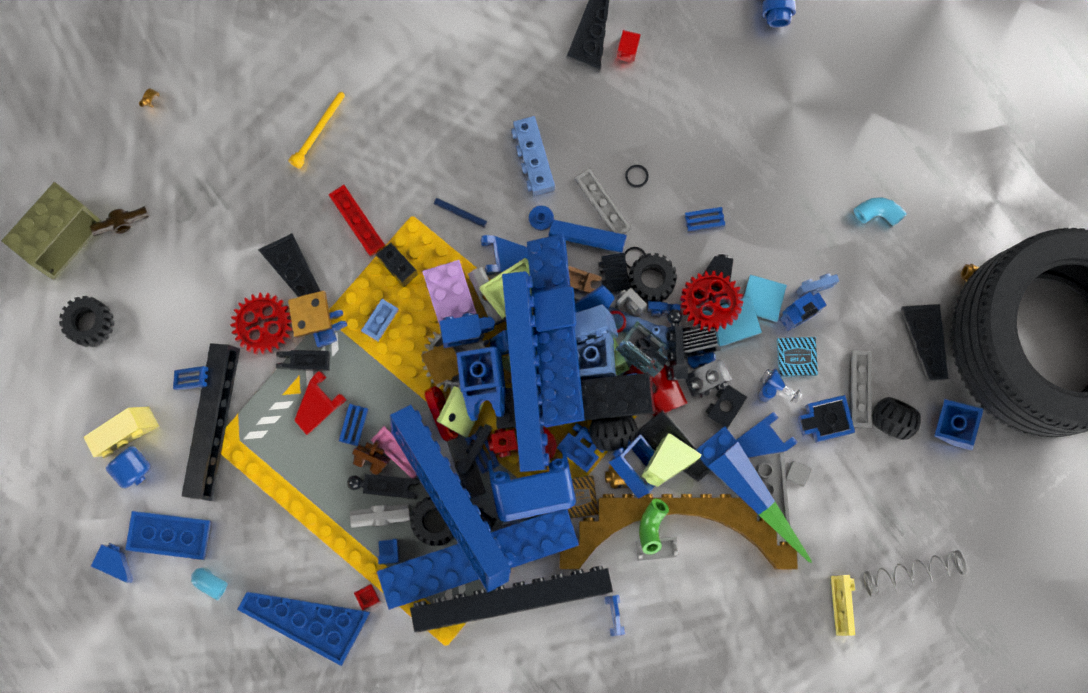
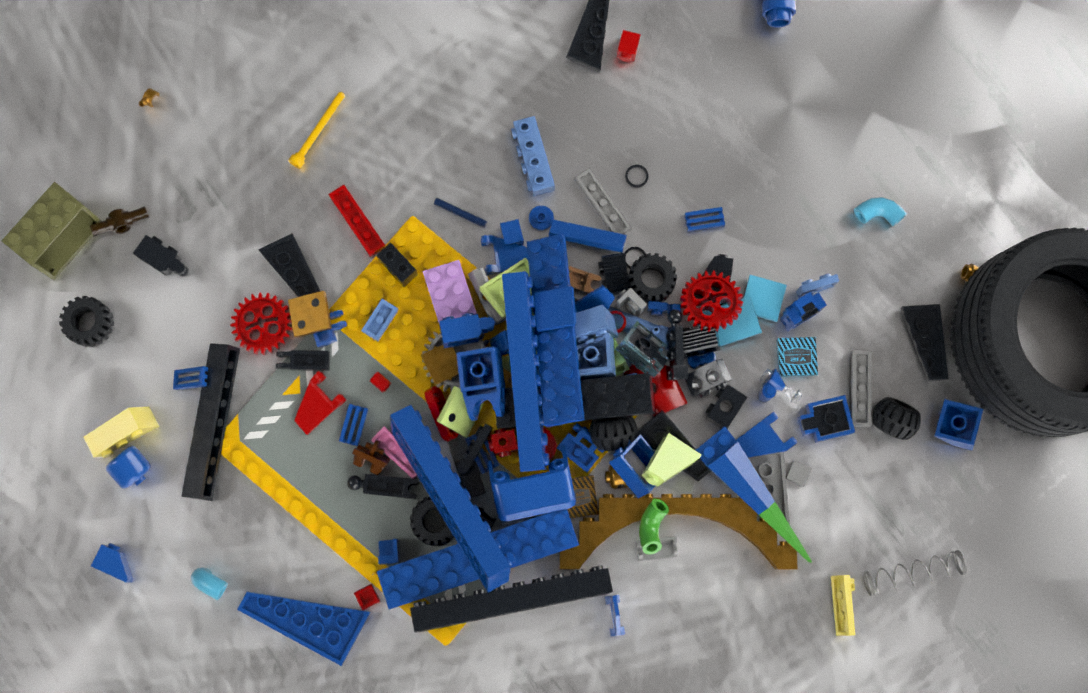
blue plate [125,511,211,560] -> none
light grey piece [350,504,411,528] -> none
none -> black hinge [133,235,189,277]
none -> red hinge [370,371,391,393]
none -> blue panel [500,219,524,245]

